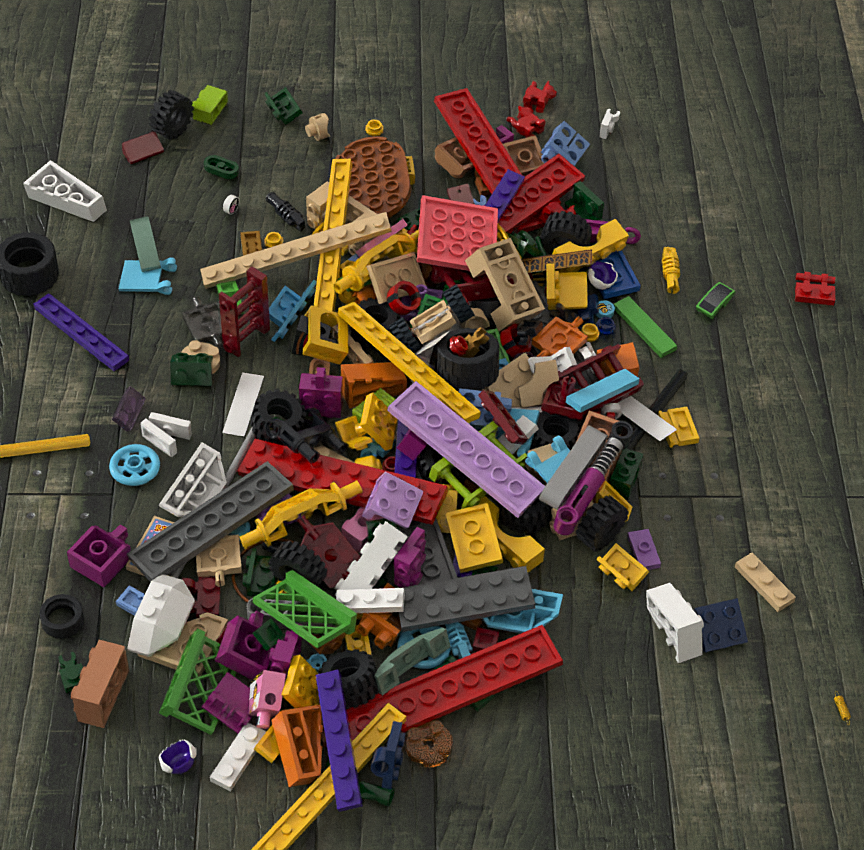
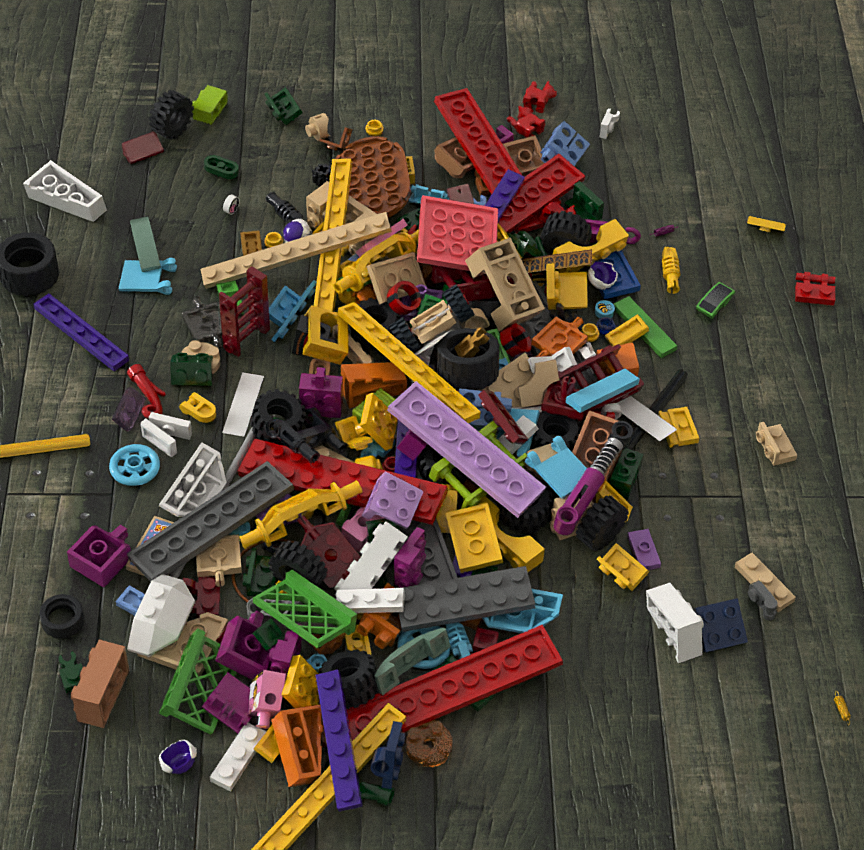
red plate [449,335,468,356] -> none
black plate [517,320,543,345] -> none
light grey beam [539,425,608,510] -> none
dark blue plate [578,294,599,324] -> none
none -> red plant [127,364,166,419]
none -> yellow plate [179,393,216,423]
none -> dark purple hair [283,219,312,243]
none -> black gear [312,164,331,187]
none -> dark orange bracket [319,127,353,151]
none -> bright green piece [336,504,353,529]
none -> medium azure hinge [409,184,449,205]
none -> yellow plate [605,314,649,347]
none -> magenta piece [650,225,678,237]
none -> yellow plate [747,216,786,232]
none -> dark grey plate [748,580,777,621]
none -> tan bracket [756,422,797,466]

